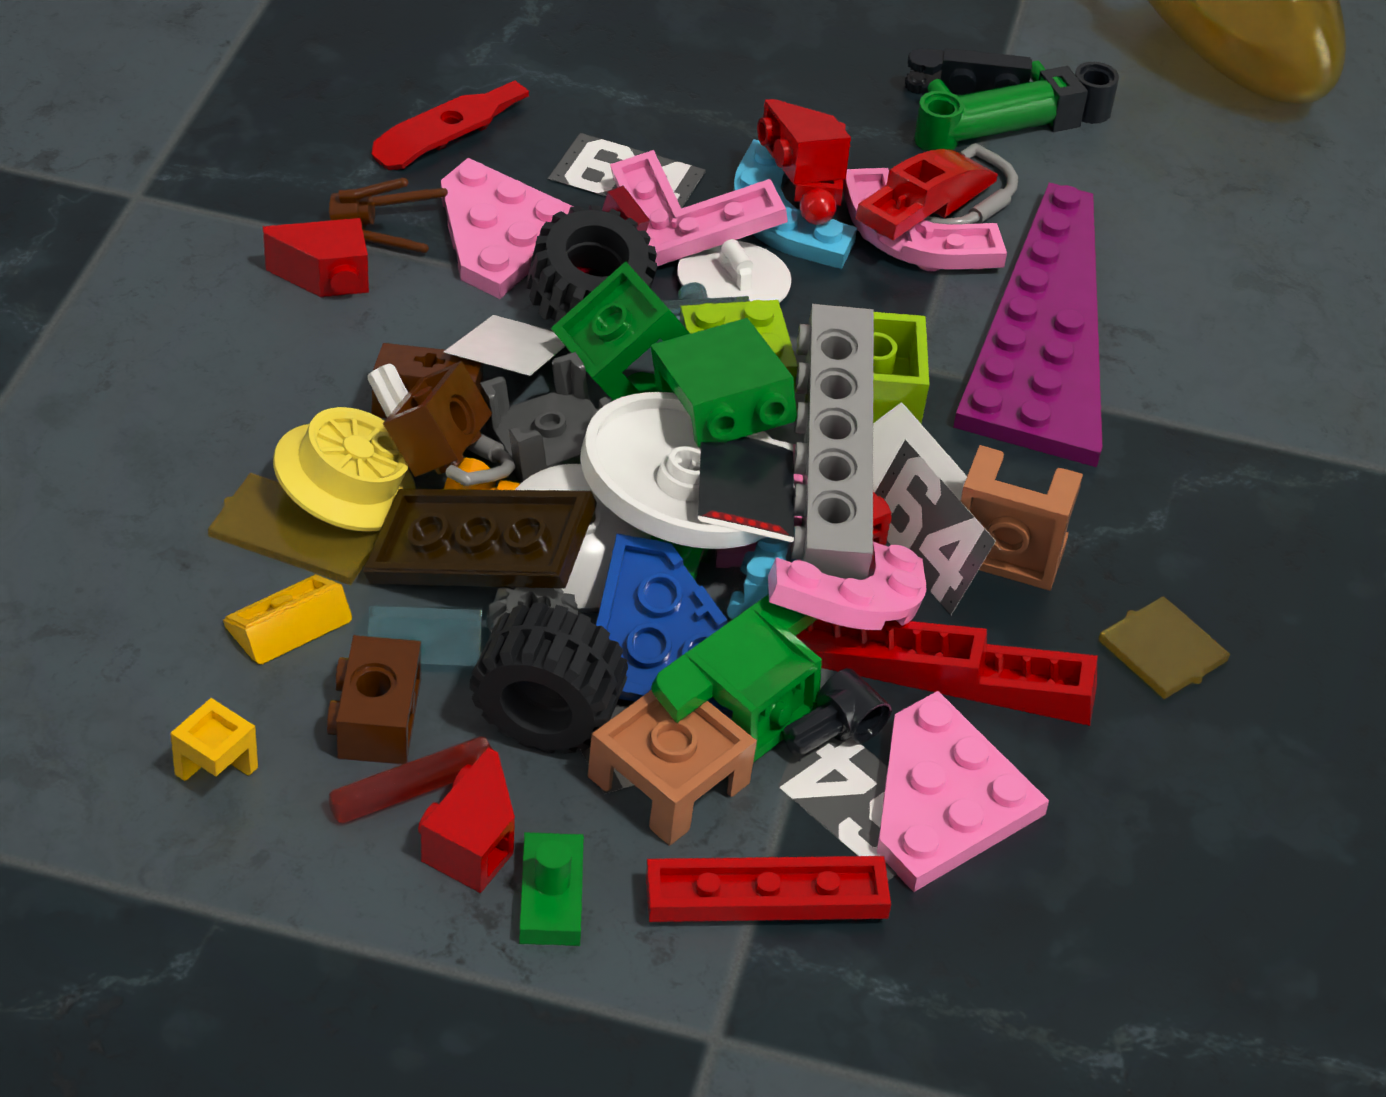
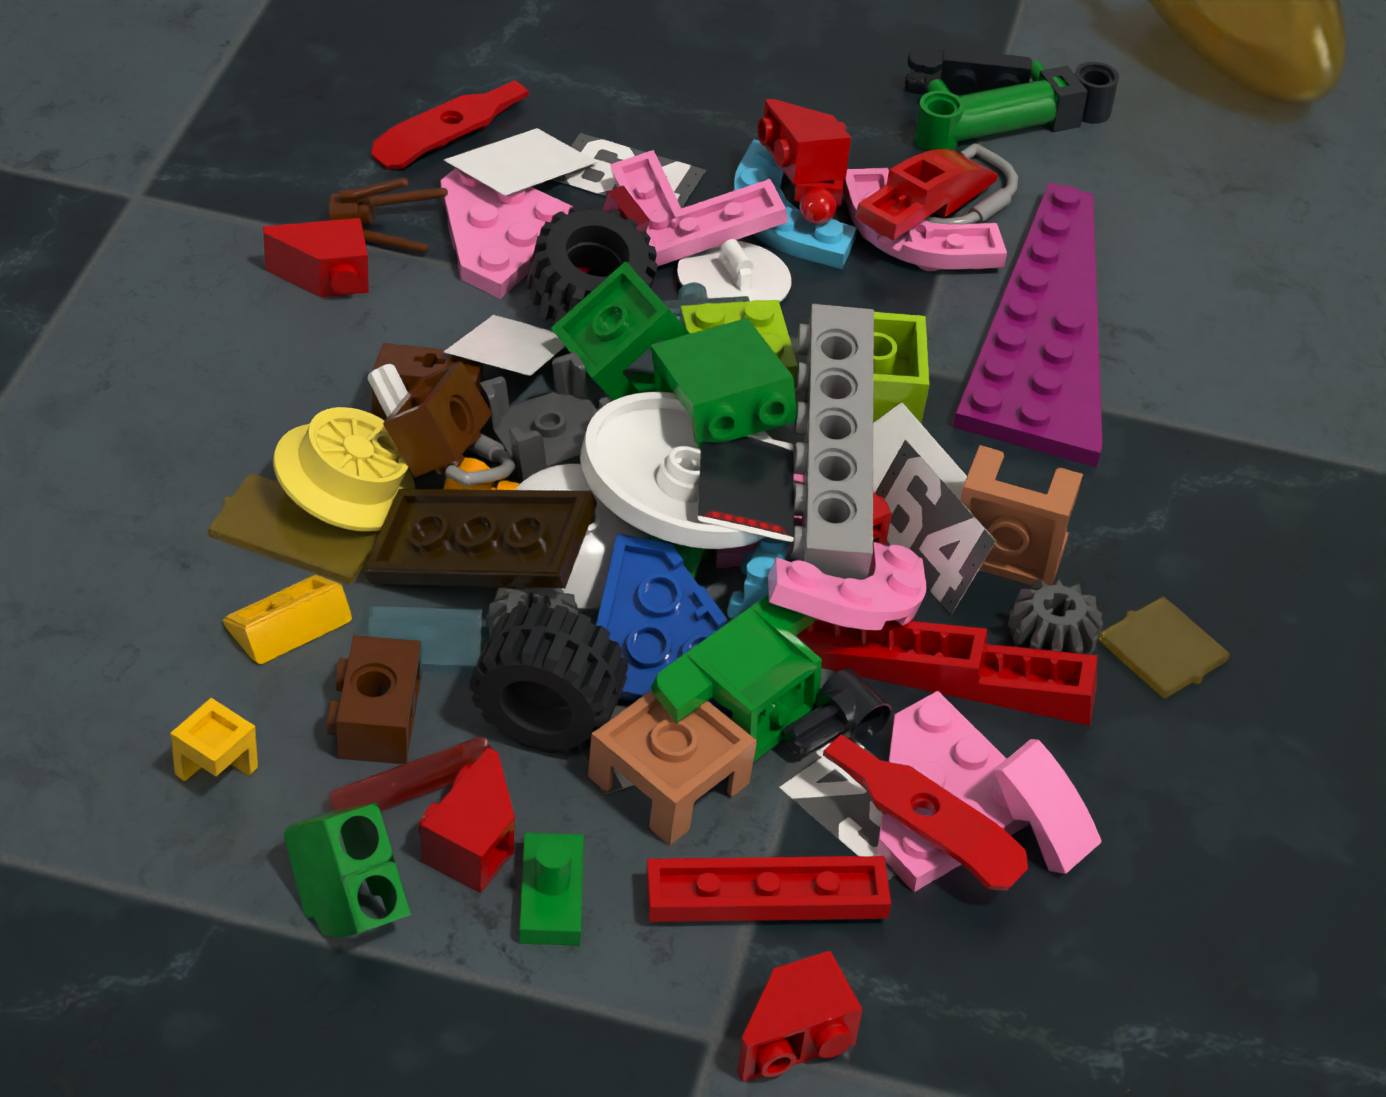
none -> green piece [284,802,411,939]
none -> white sticker [444,128,597,196]
none -> red slope [737,951,862,1082]
none -> red piece [823,734,1028,891]
none -> bright pink slope [994,739,1102,874]
none -> dark grey gear [1008,578,1103,655]

